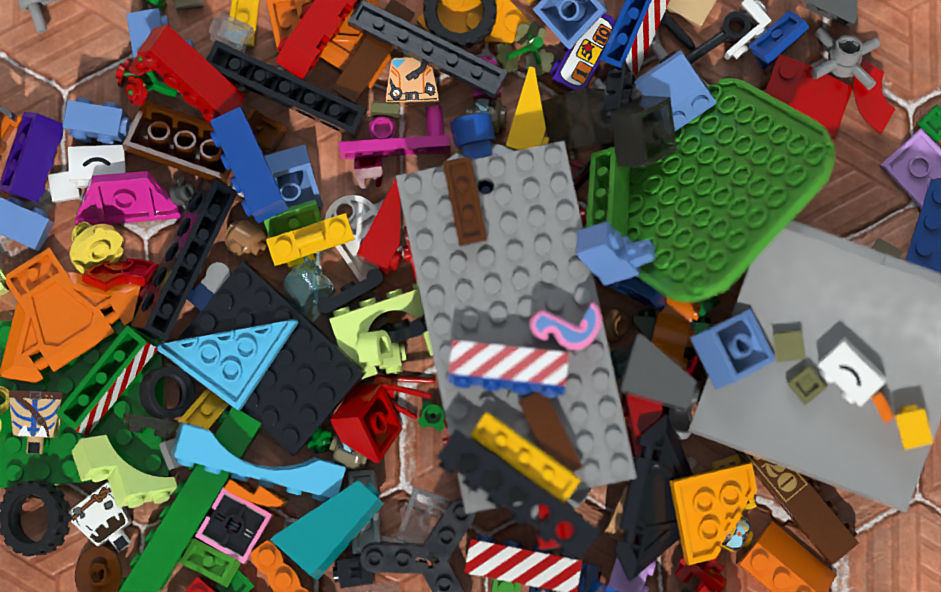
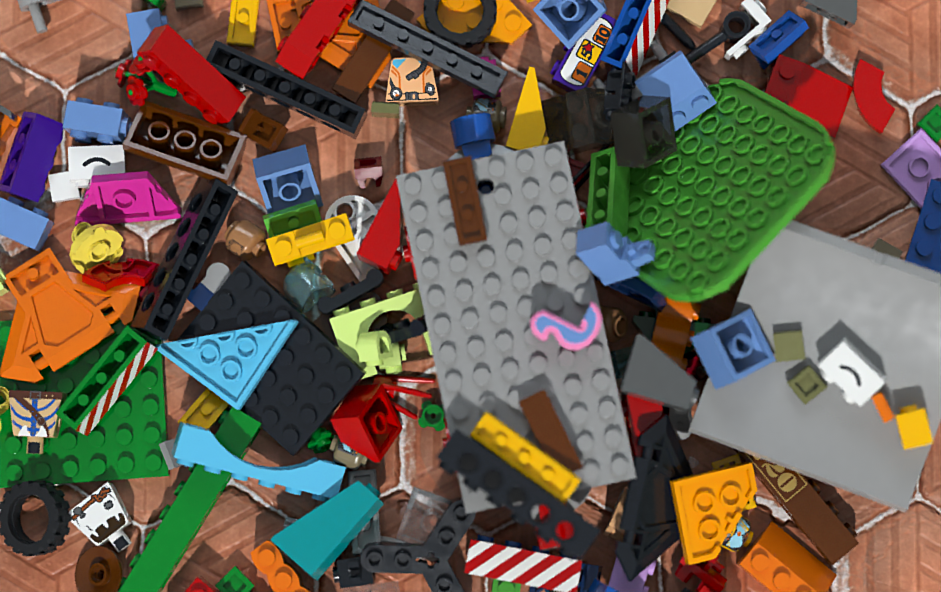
yellowish green arch [72,435,177,508] -> none
clear smoke plate [122,413,179,438] -> none
black tyre [139,365,196,420] -> none
dark grey plate [169,177,195,210] -> none
bright green plate [179,538,241,587] -> none
piece [195,487,274,564] -> none
clear brick [209,12,254,53] -> none
blue brick [210,107,288,223] -> none
orange slope [224,479,289,507] -> none
dark pink piece [339,105,451,160] -> none
dark pink plate [369,116,396,140] -> none
brick [448,340,569,398] -> none
olive plant [496,21,555,77] -> none
green tile [699,295,720,318] -> none
light grey bar [810,27,880,90] -> none

